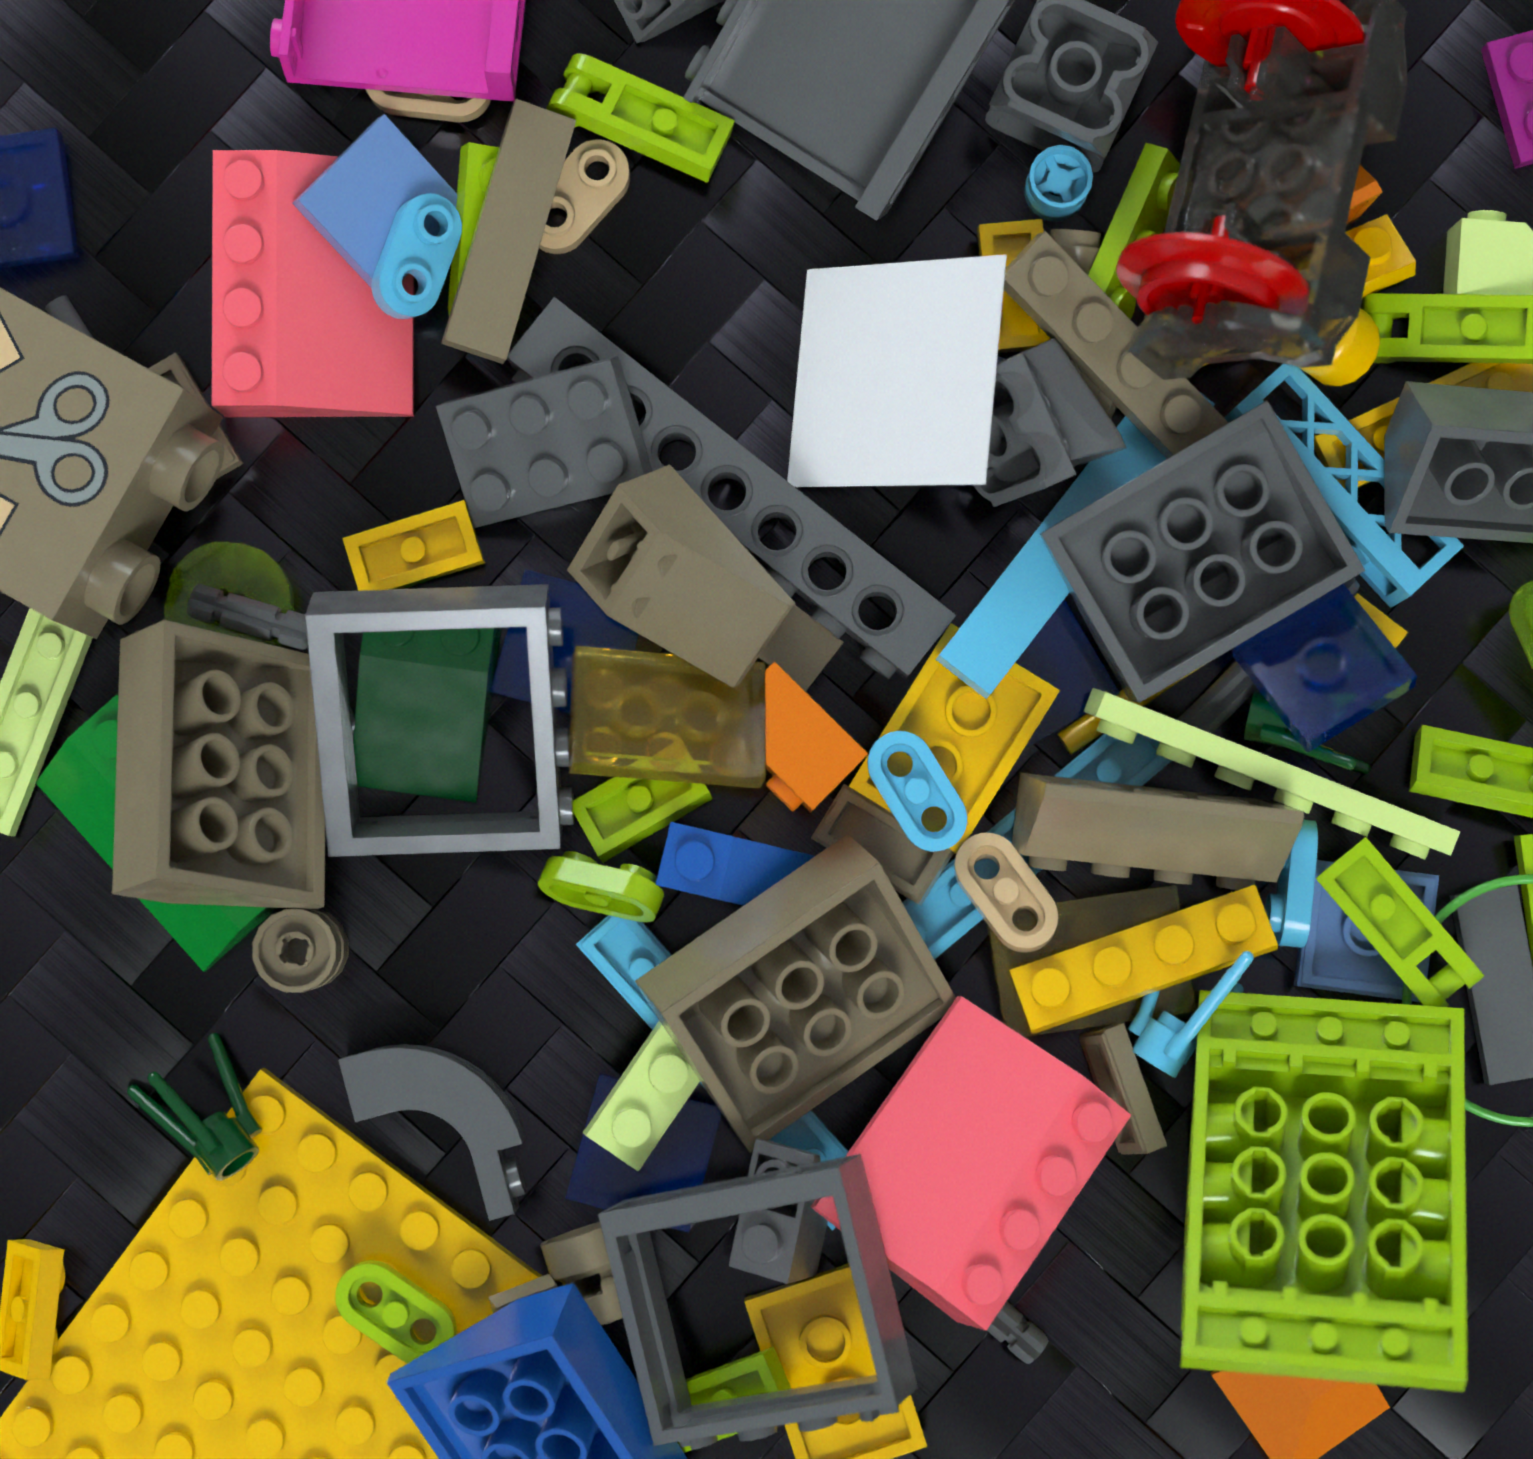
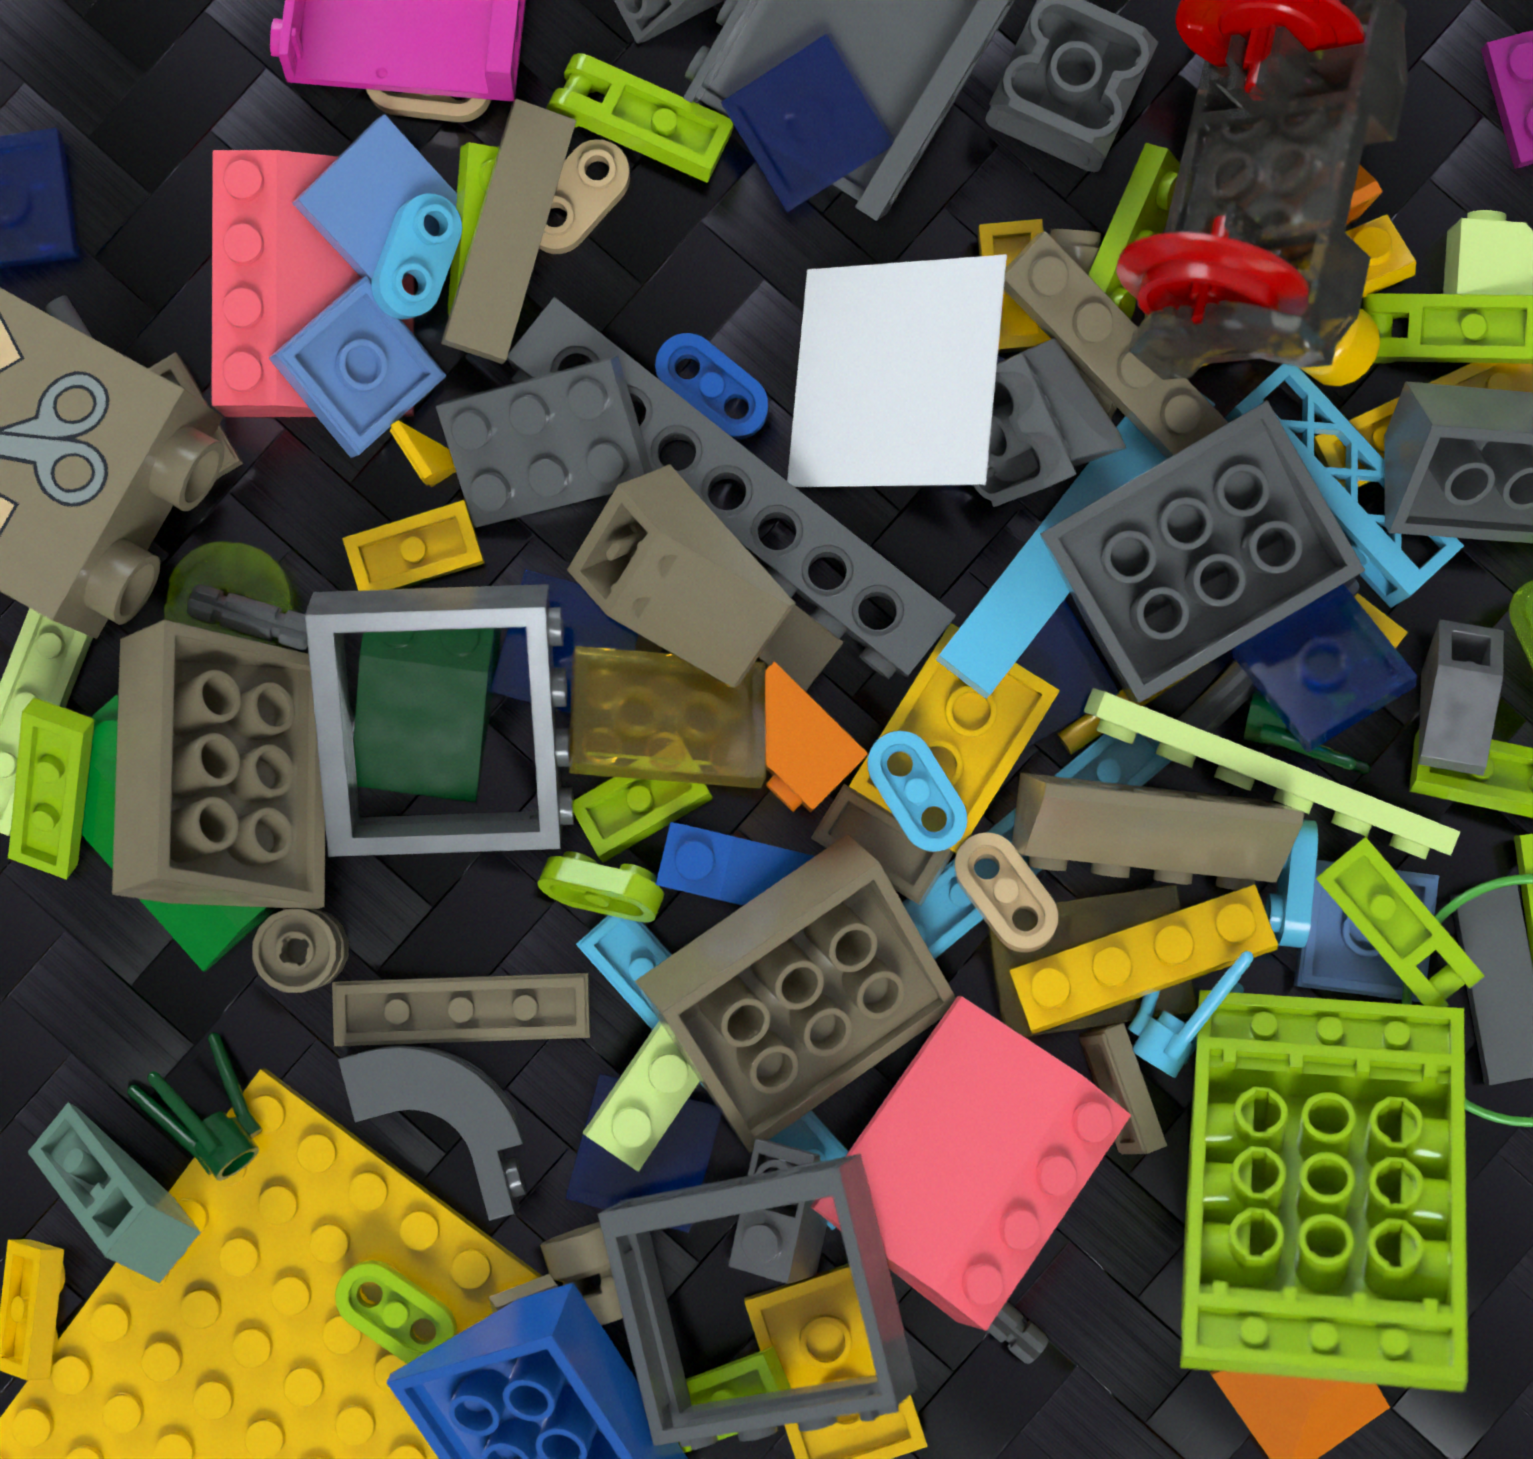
medium azure wheel [1024,145,1093,222] -> none
none -> lime plate [8,697,95,880]
none -> sand green slope [28,1102,201,1283]
none -> medium blue tile [269,276,446,458]
none -> dark tan tile [332,973,591,1046]
none -> yellow slope [390,420,456,487]
none -> blue plate [655,333,768,440]
none -> clear blue tile [720,33,895,212]
none -> flat silver slope [1418,619,1504,776]

